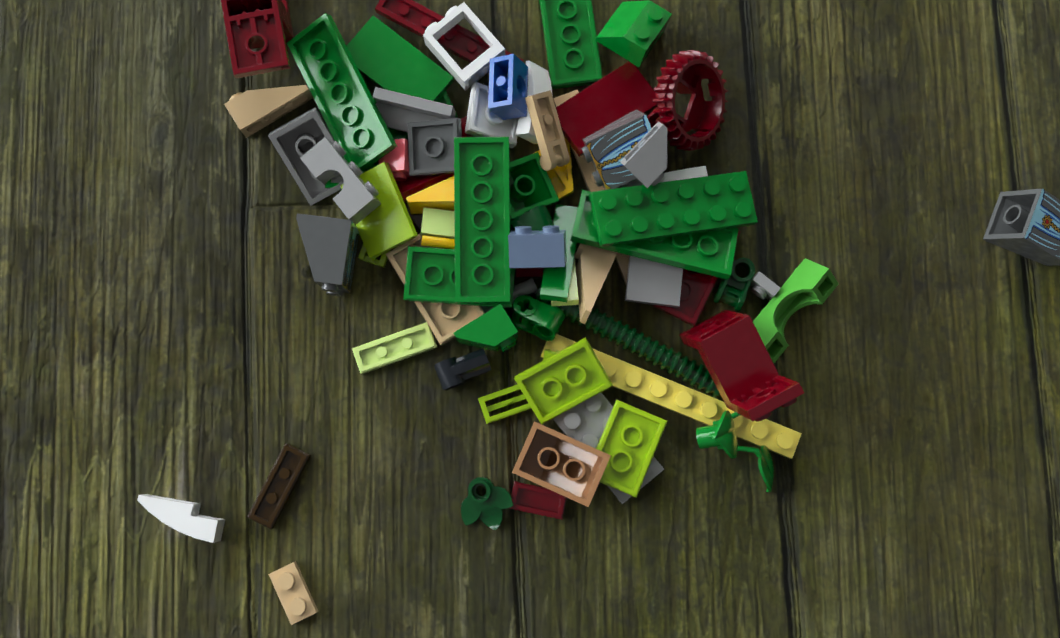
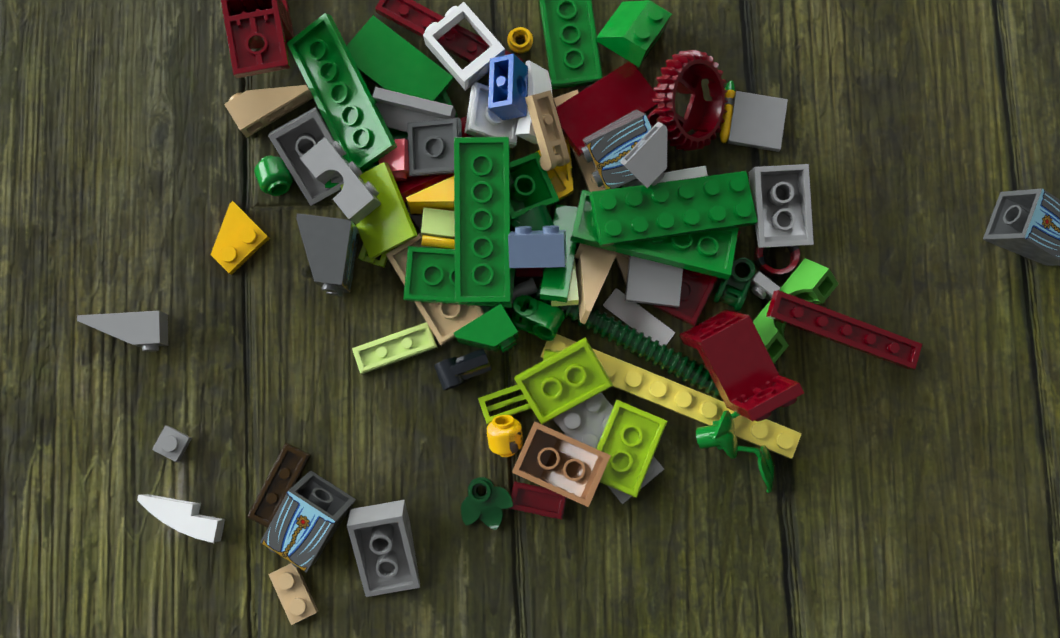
none -> light grey slope [77,311,168,352]
none -> light grey plate [152,425,192,462]
none -> yellow wing [211,201,270,275]
none -> green head [254,155,293,196]
none -> dark grey slope [260,471,356,572]
none -> light grey slope [347,500,420,597]
none -> yellow head [487,415,523,457]
none -> yellow plate [507,27,533,53]
none -> white sticker [603,288,675,345]
none -> yellow piece [720,81,736,143]
none -> light grey tile [727,91,788,152]
none -> light grey slope [749,164,814,248]
none -> dark red piece [754,245,800,277]
none -> dark red plate [766,290,922,370]

